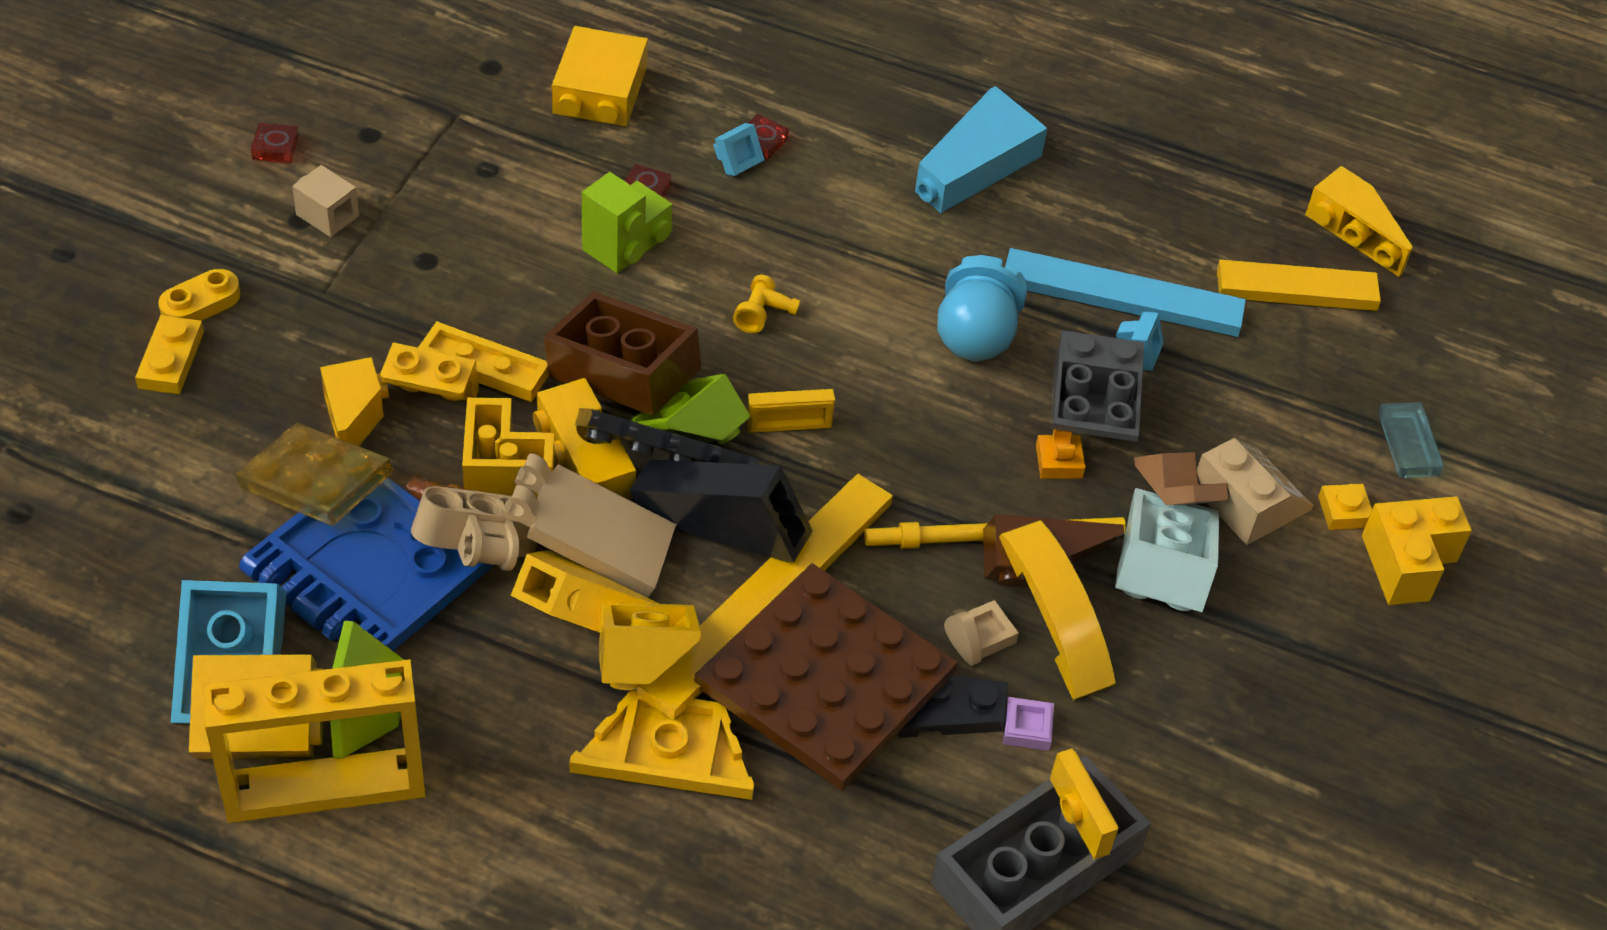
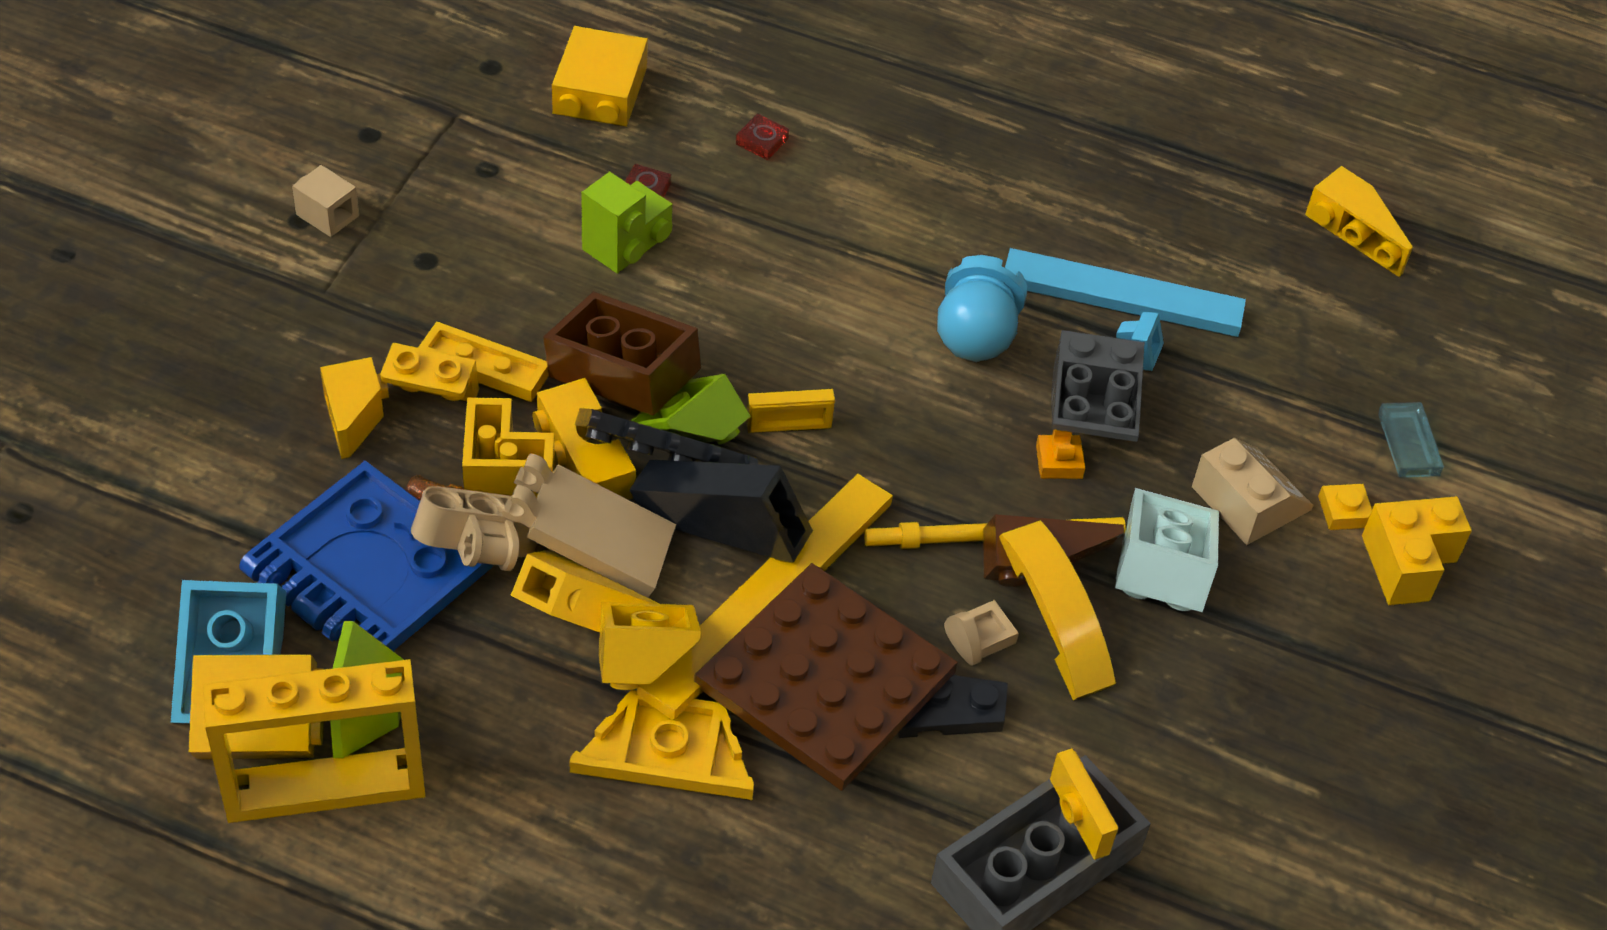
yellow plate [135,315,204,395] -> none
yellow plate [158,269,241,321] -> none
clear yellow plate [235,423,394,526] -> none
clear red tile [251,123,299,163] -> none
medium azure tile [713,123,764,176] -> none
yellow piece [733,275,801,334] -> none
medium azure slope [915,86,1047,213] -> none
lavender tile [1003,697,1054,751] -> none
medium nougat slope [1134,452,1228,505] -> none
yellow tile [1217,260,1381,311] -> none

